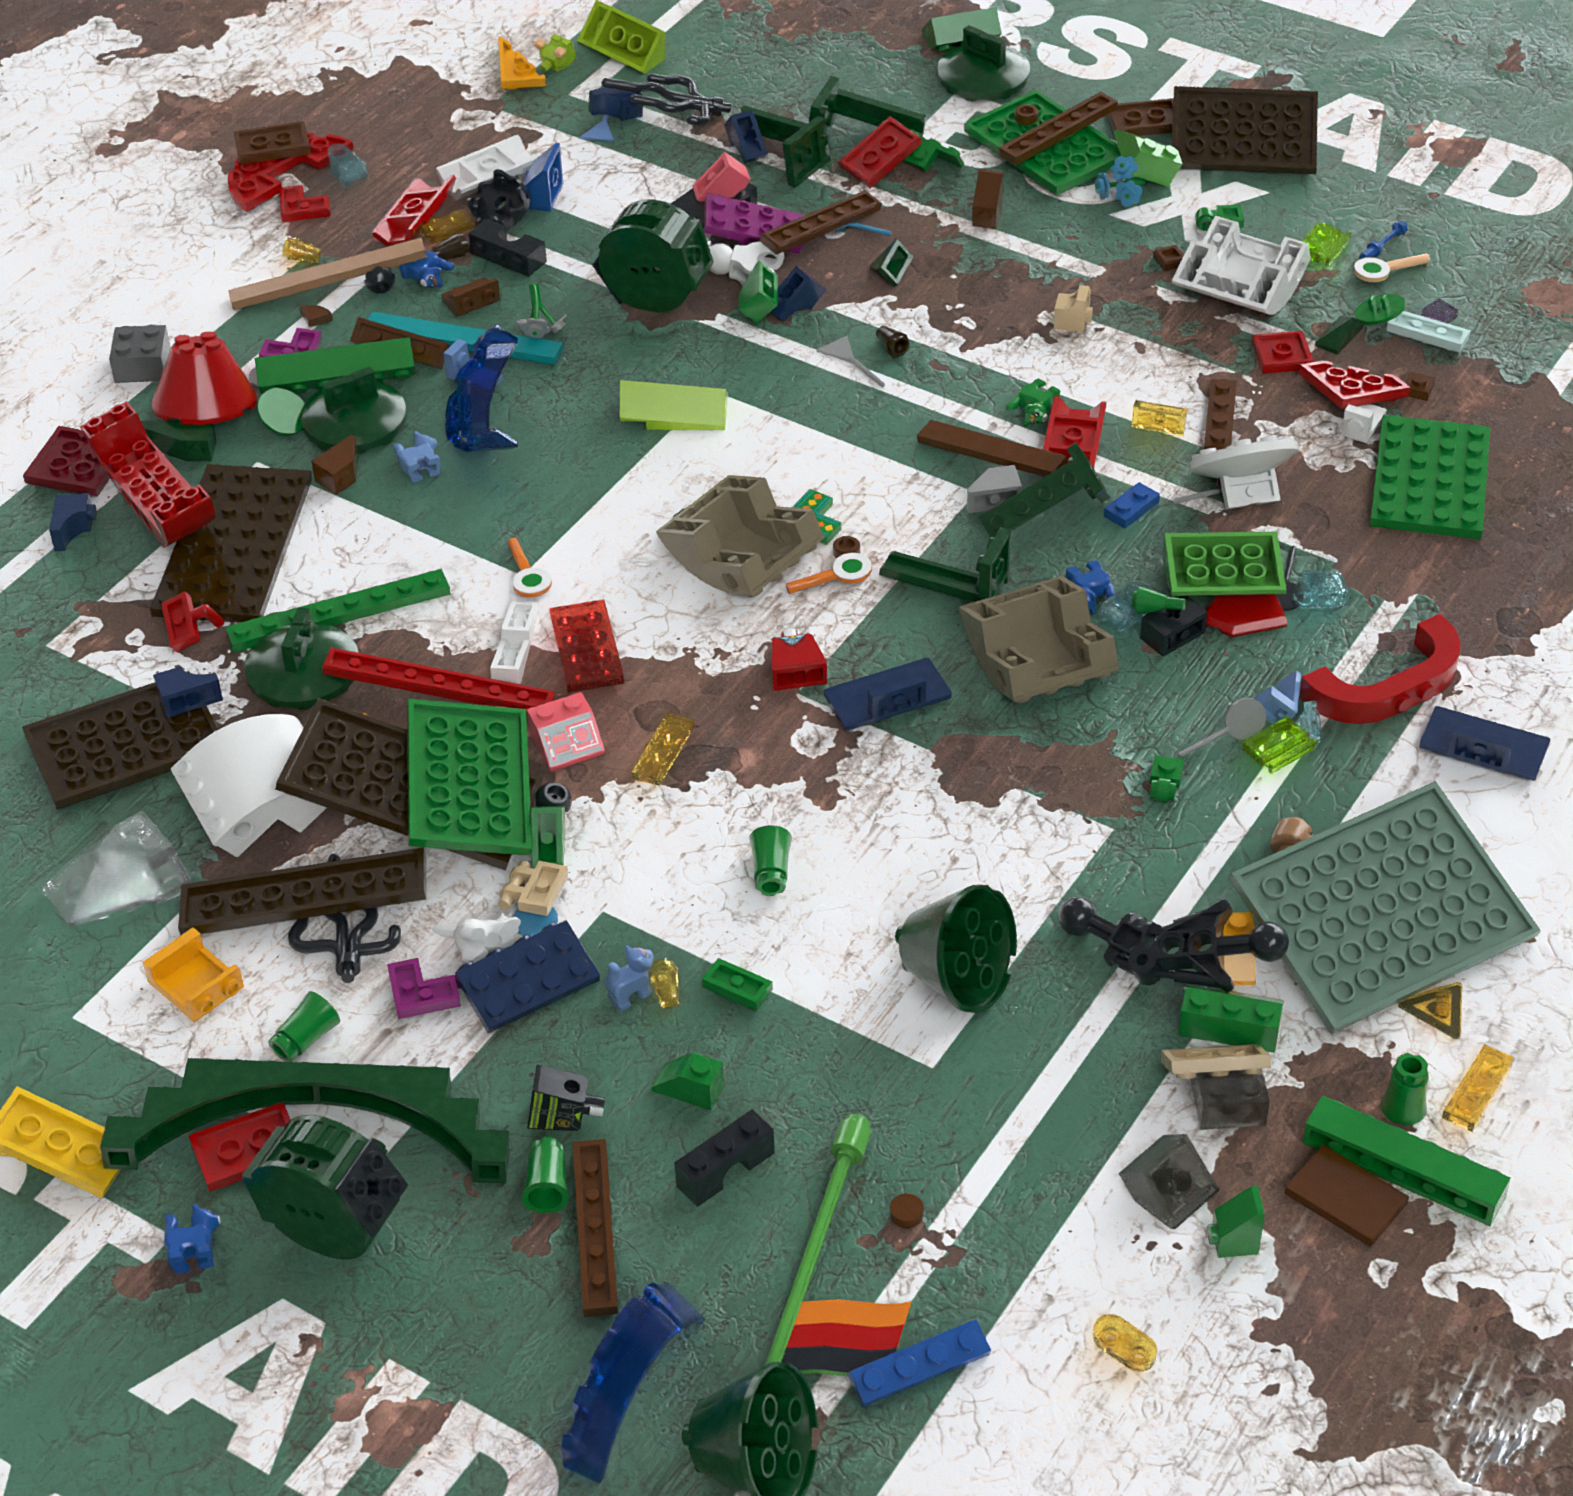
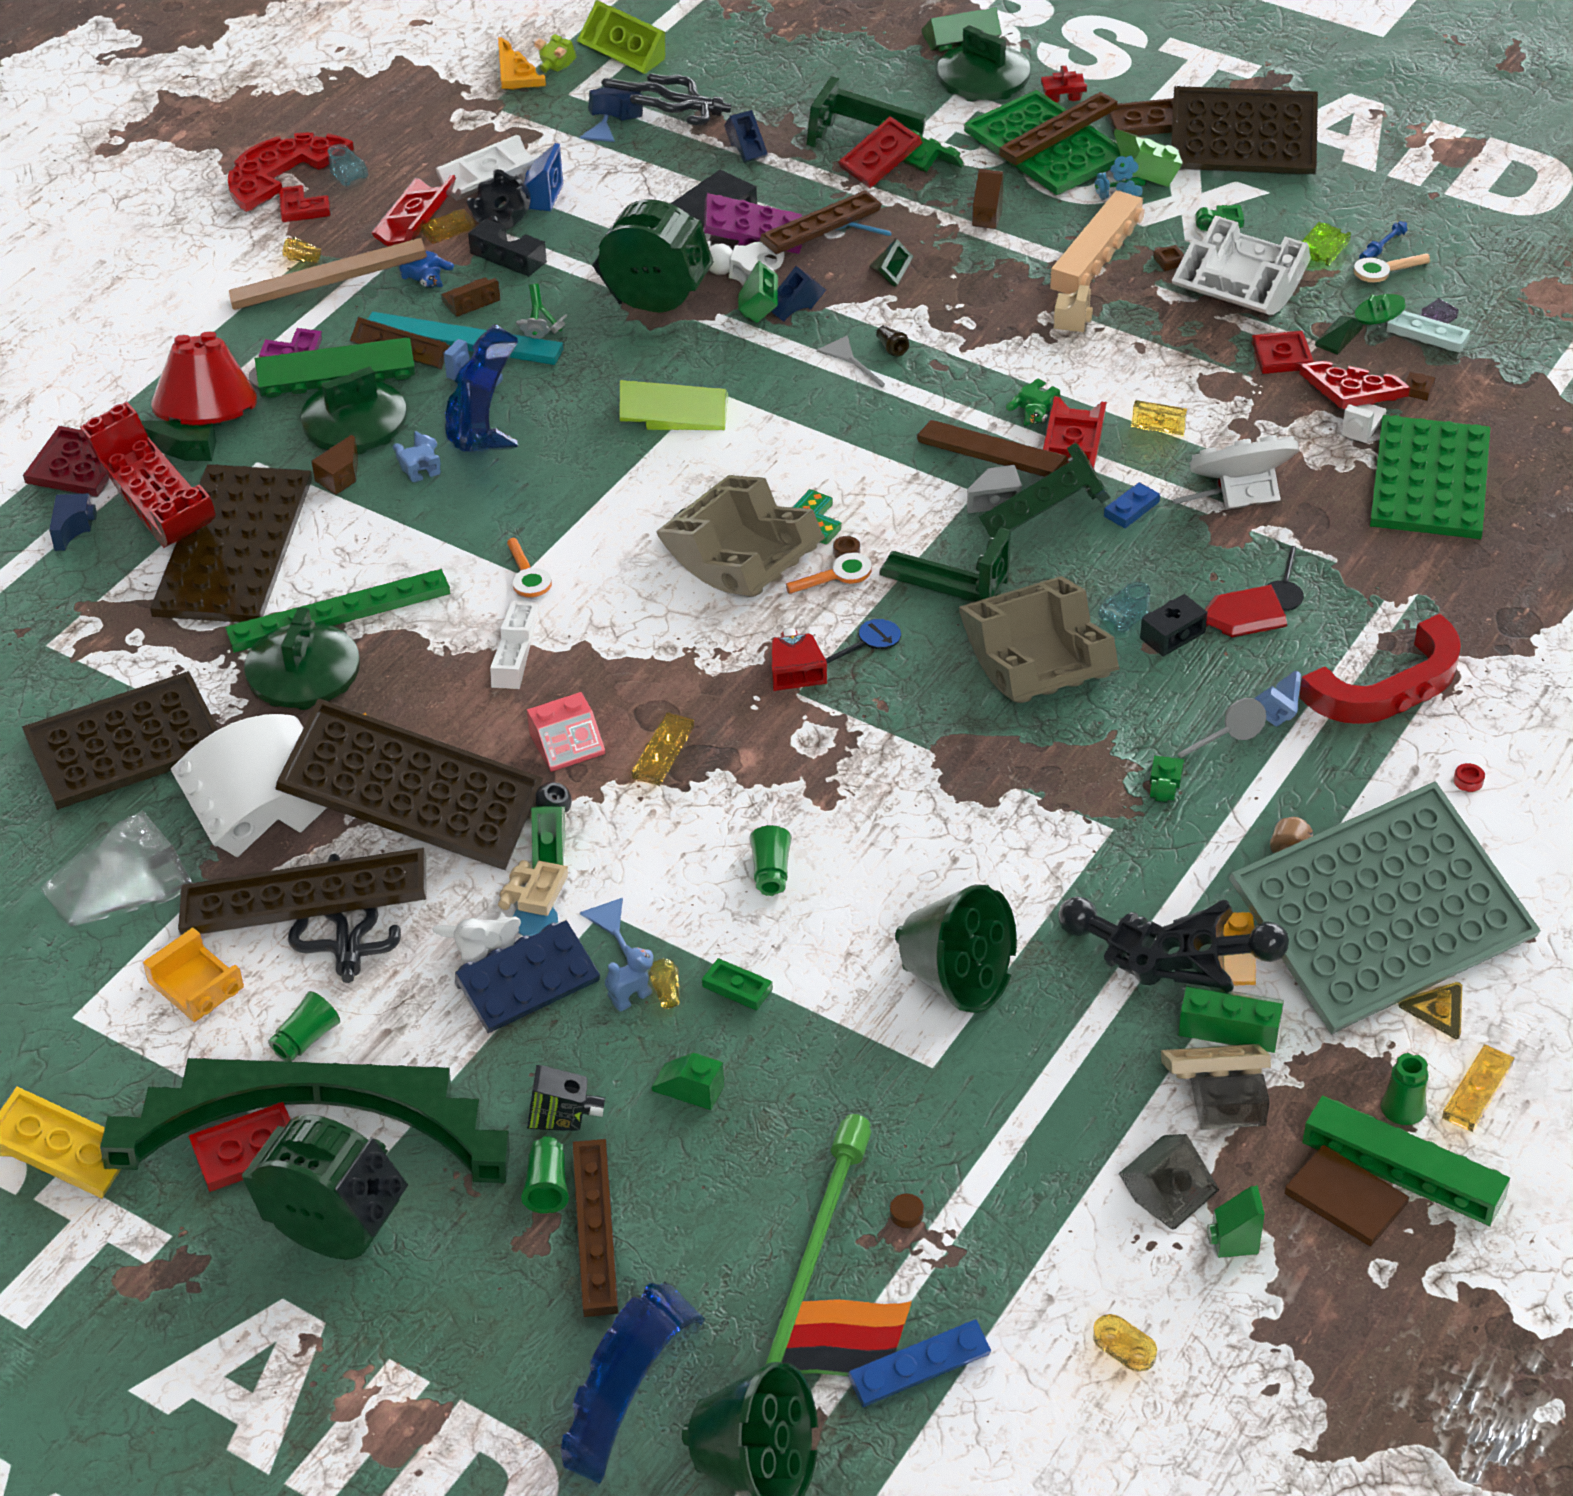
dark grey brick [109,324,171,383] -> none
dark blue arch [153,666,223,718] -> none
red plate [161,592,224,653] -> none
blue animal [164,1203,220,1274] -> none
reddish brown tile [234,121,311,164] -> none
piece [257,388,305,435] -> none
reddish brown tile [300,305,333,327] -> none
red tile [323,647,555,714] -> none
black plate [364,266,395,294] -> none
magenta plate [387,958,461,1019] -> none
green plate [407,699,532,856] -> none
dark brown cone [432,233,470,259] -> none
clear red plate [549,599,625,693] -> none
black arch [674,1109,775,1207] -> none
coral slope [692,152,751,202] -> none
dark green bracket [741,106,830,187] -> none
dark blue bracket [824,658,952,730] -> none
reddish brown tile [1014,104,1038,125] -> none
blue animal [1065,560,1119,615] -> none
green cone [1131,586,1186,614] -> none
bright green slope [1163,531,1286,596] -> none
reddish brown plate [1204,379,1237,451] -> none
clear neon green plate [1242,716,1317,774] -> none
clear light blue piece [1292,570,1351,609] -> none
clear light blue plate [1299,701,1321,743] -> none
dark blue bracket [1419,706,1551,781] -> none
none -> medium blue piece [580,898,627,958]
none -> blue piece [825,619,901,664]
none -> red hips [1041,65,1087,103]
none -> light nougat brick [1050,190,1145,294]
none -> red tile [1453,763,1485,792]

